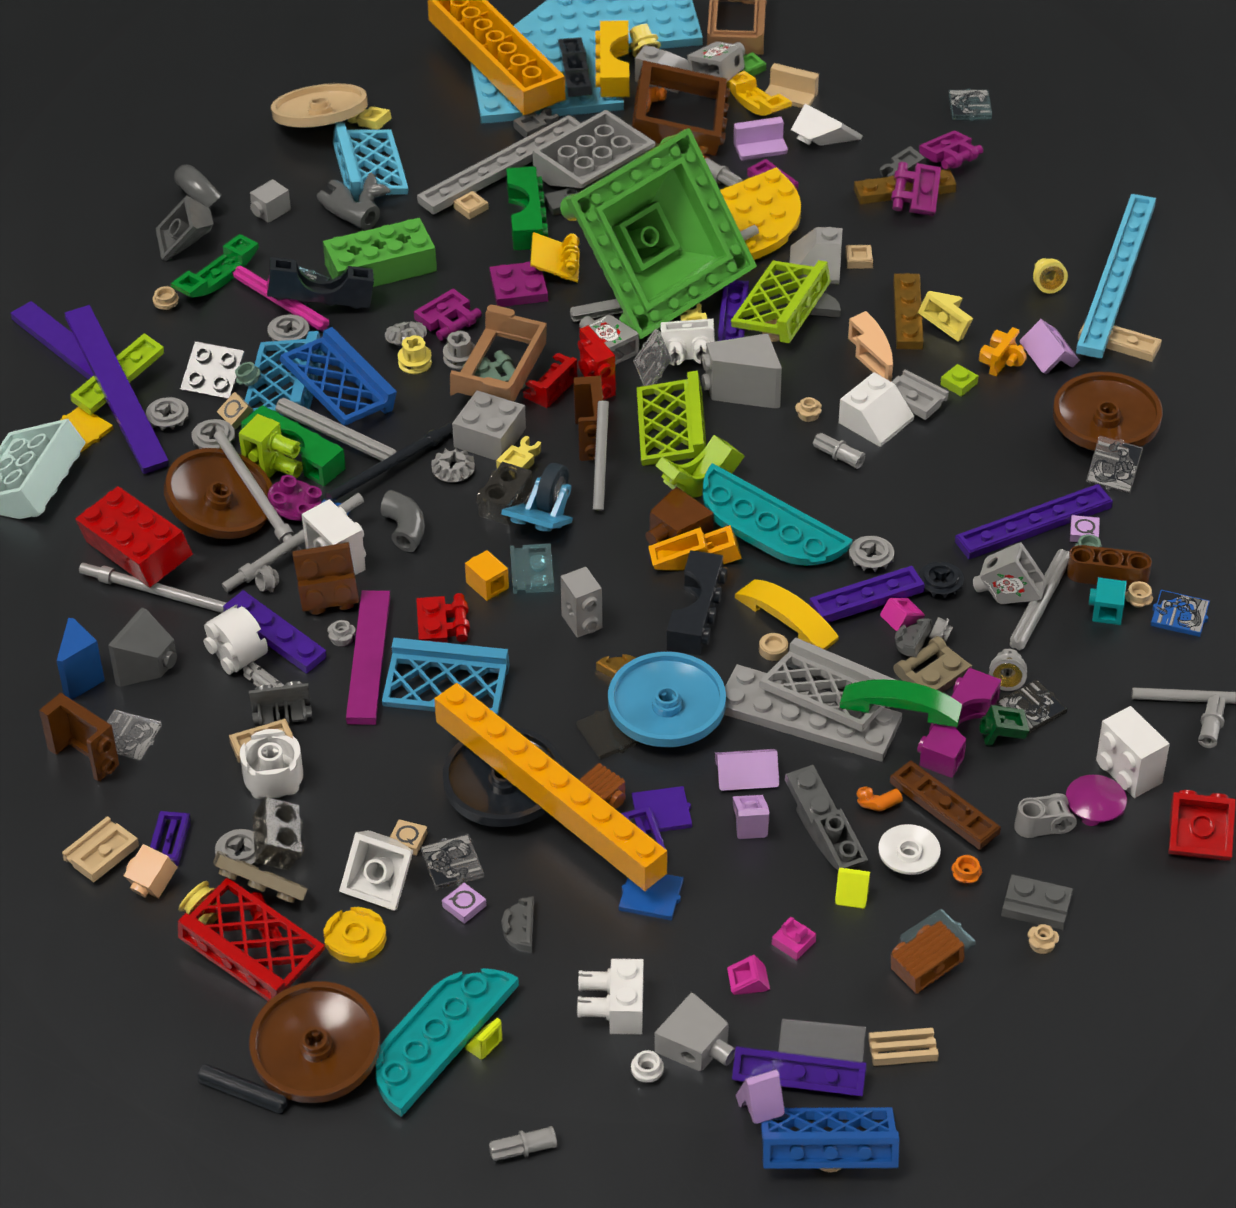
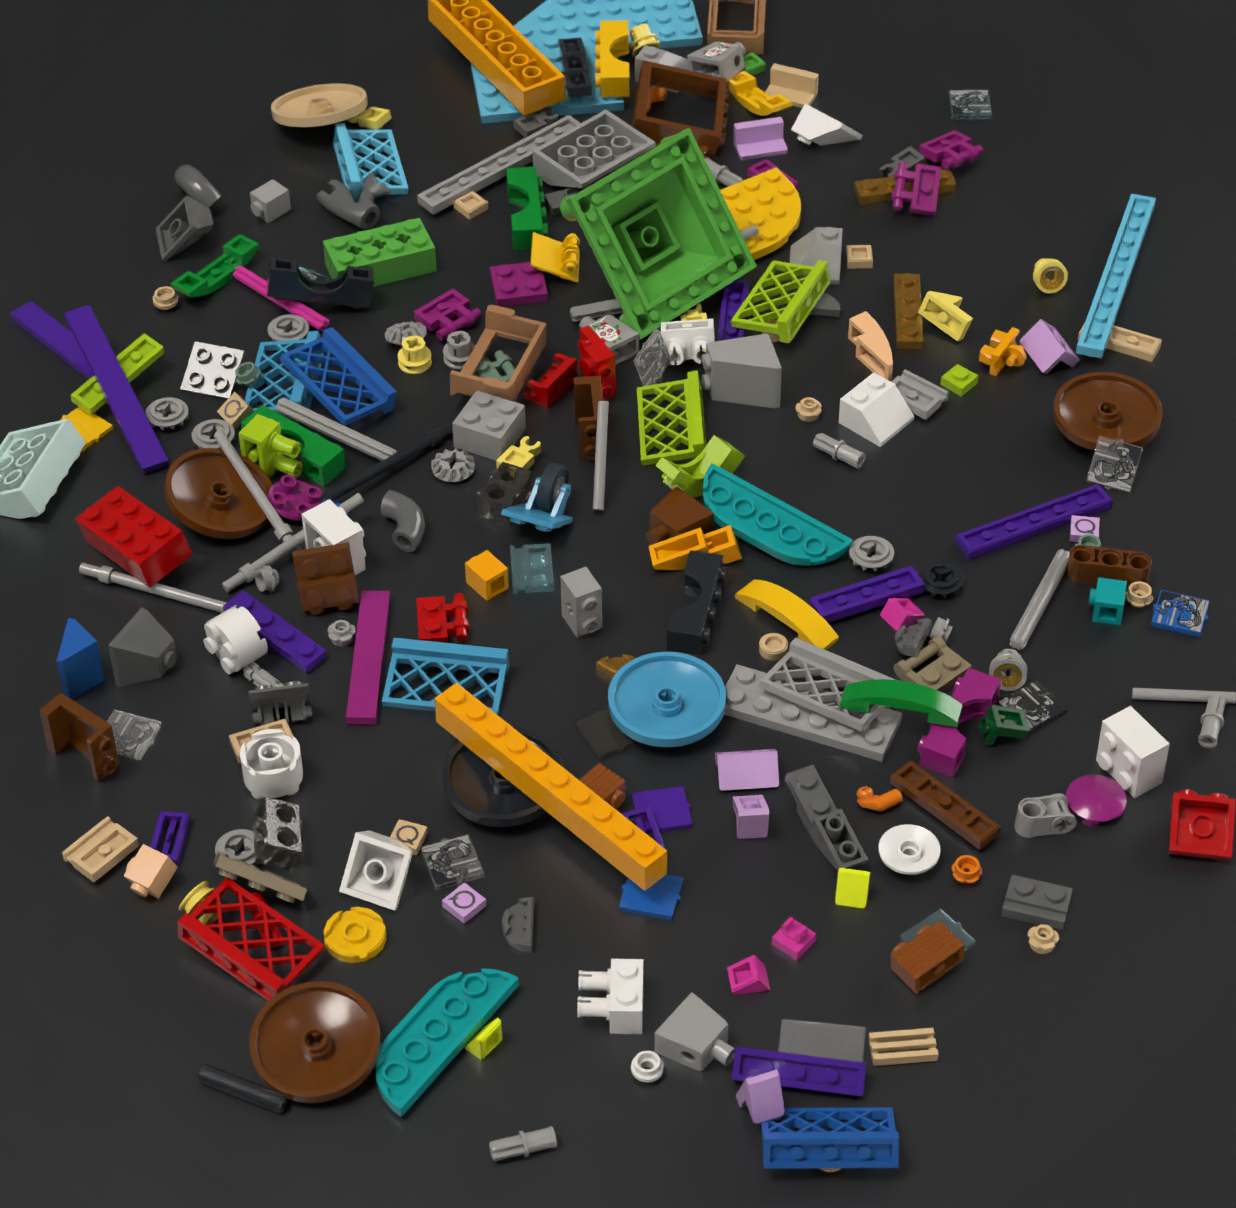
light grey torso [973,542,1047,604] -> none

